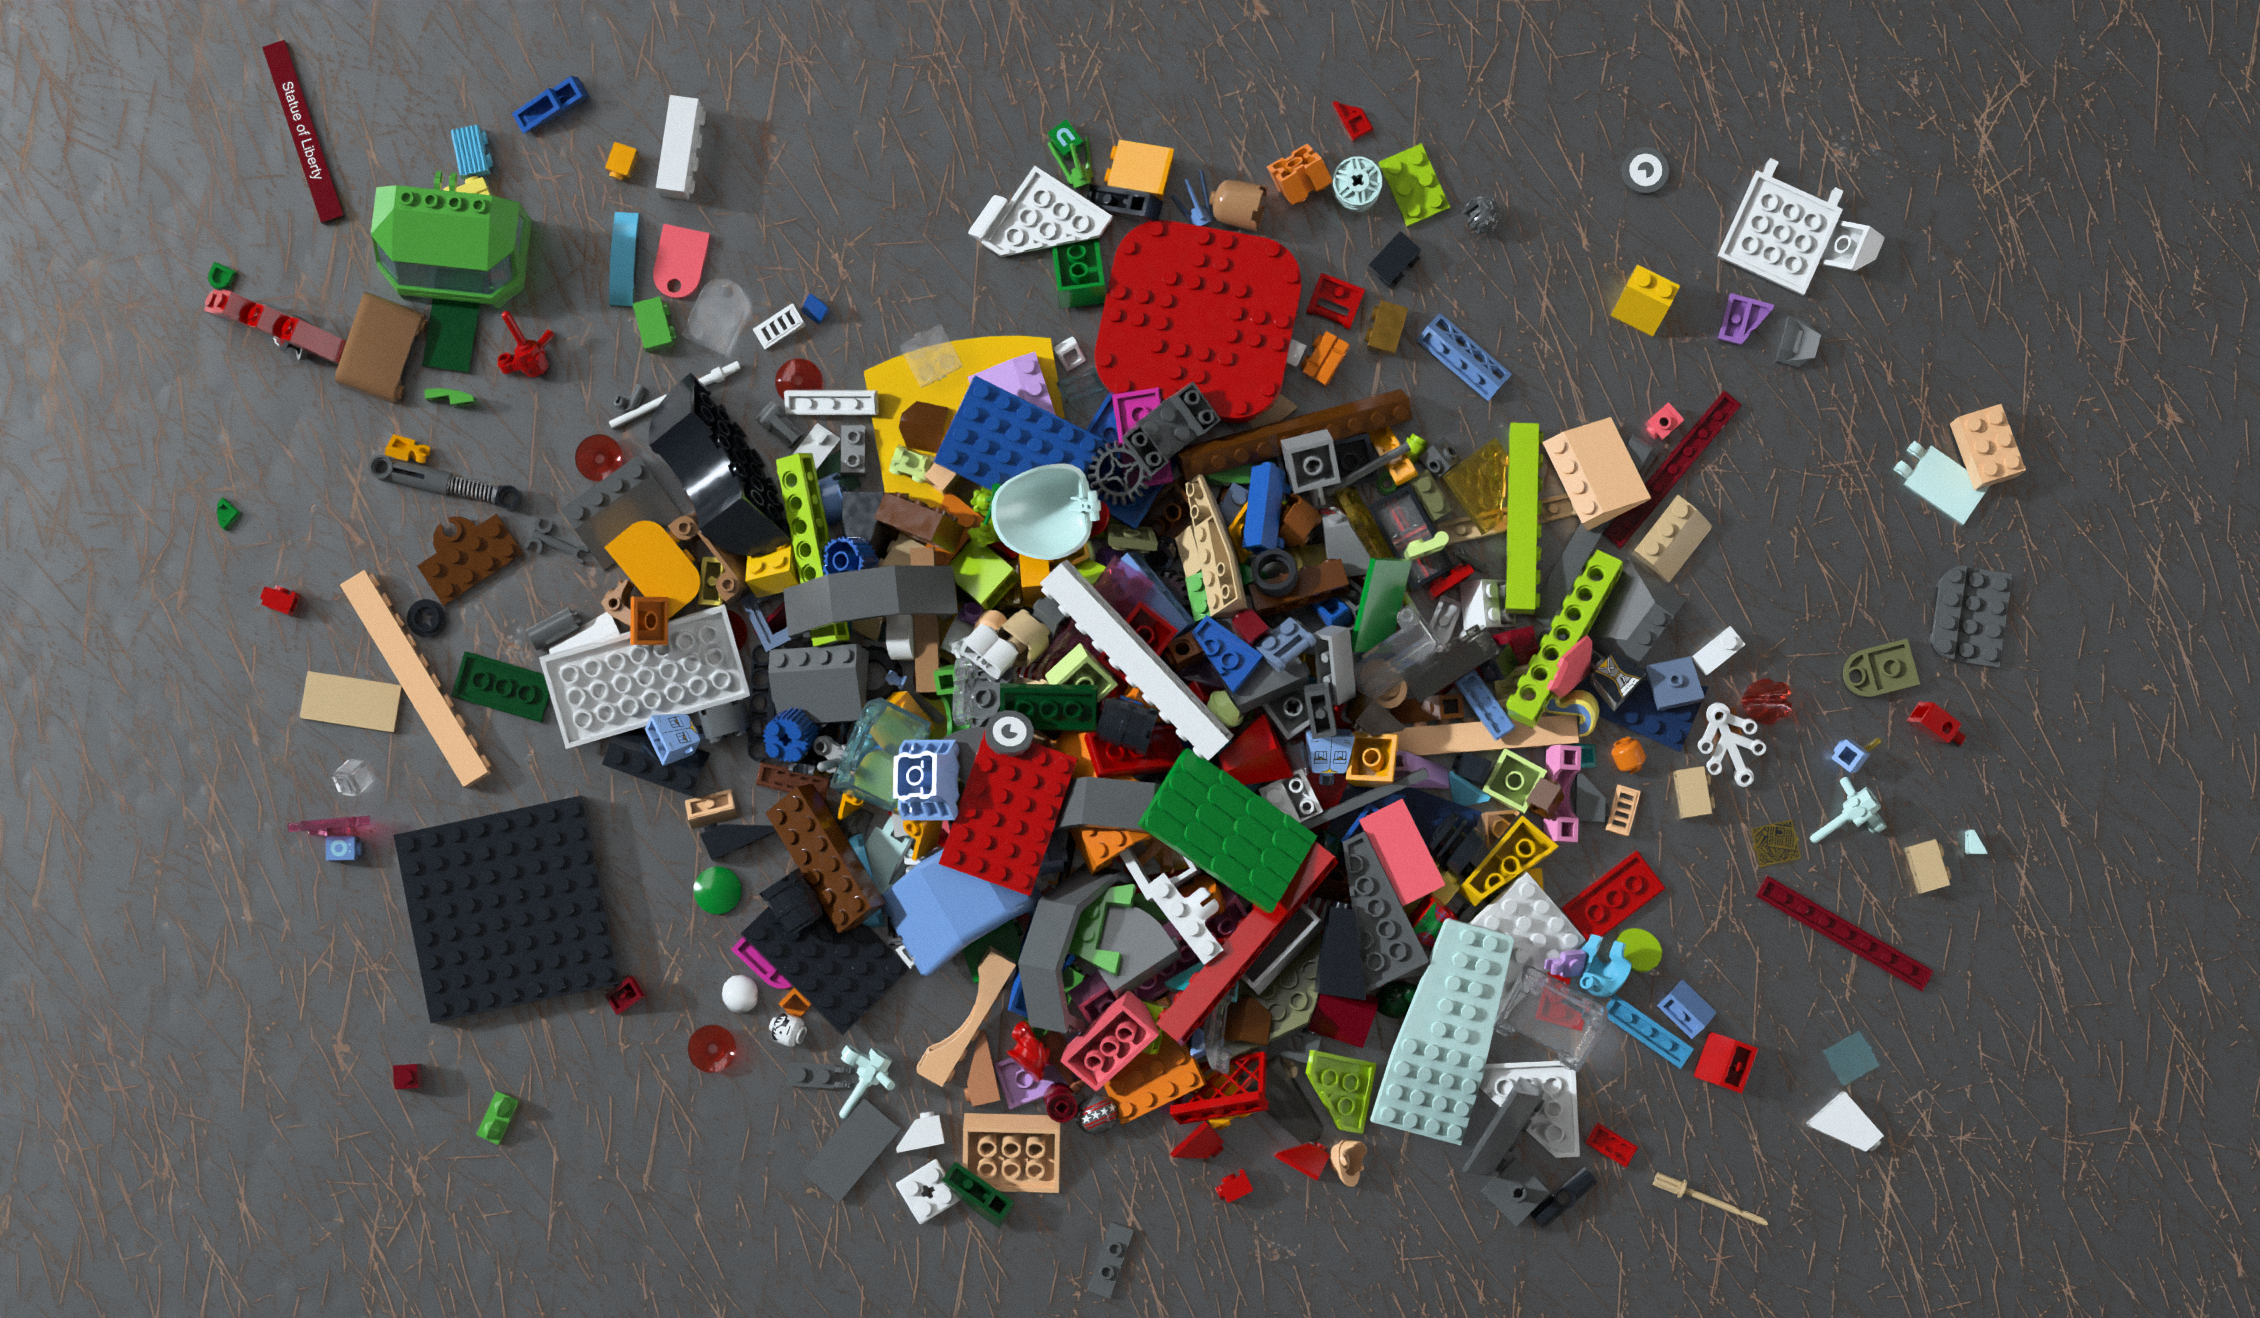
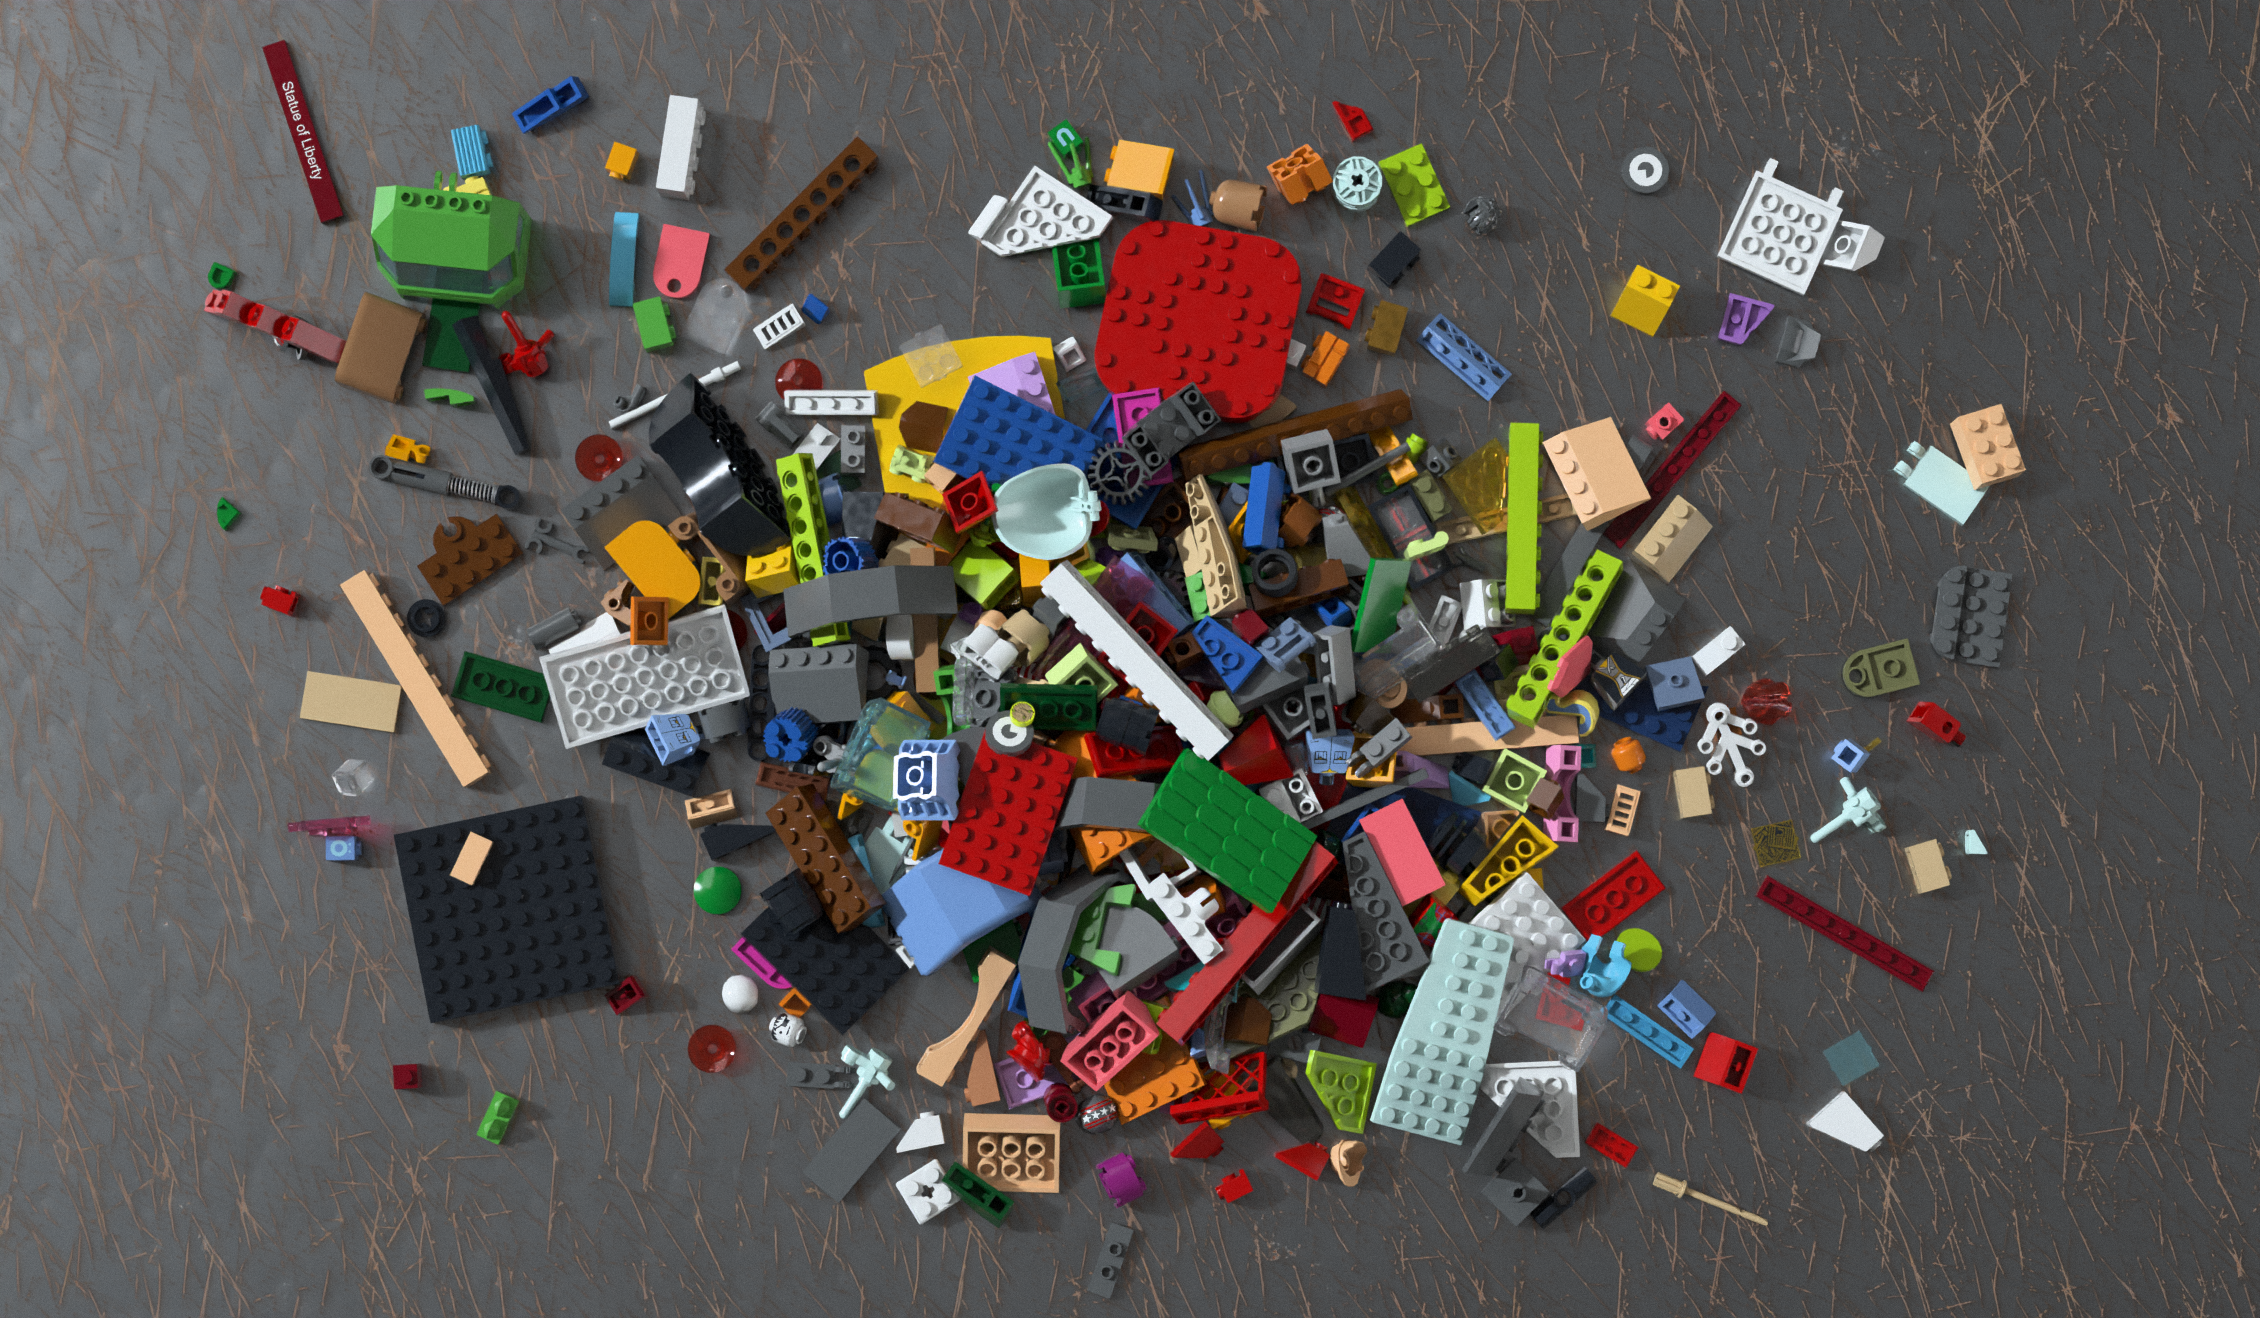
red plate [1426,563,1474,602] -> none
none -> light nougat tile [450,832,493,885]
none -> black slope [452,315,529,455]
none -> reddish brown brick [724,136,879,293]
none -> red slope [942,471,999,534]
none -> tile [1010,702,1035,727]
none -> magenta brick [1096,1152,1147,1208]
none -> hinge [1346,718,1413,778]

